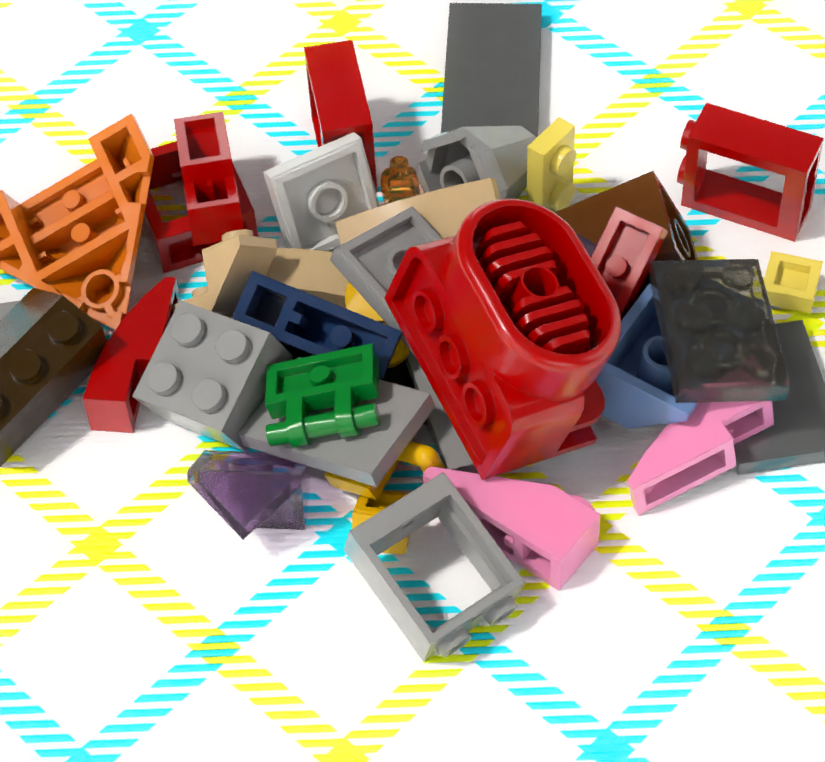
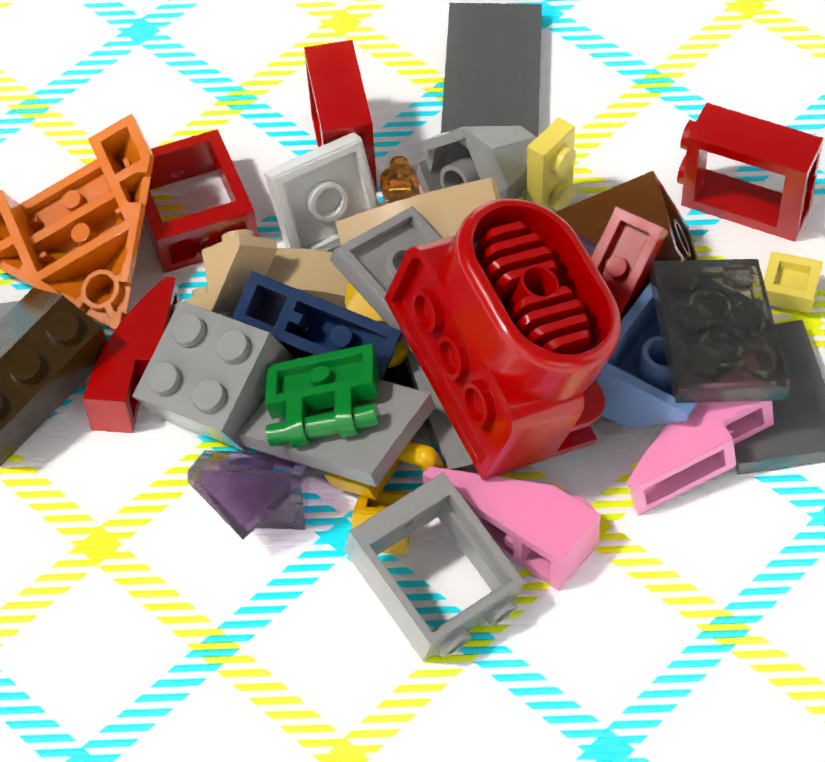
red slope [174,111,244,246] -> none

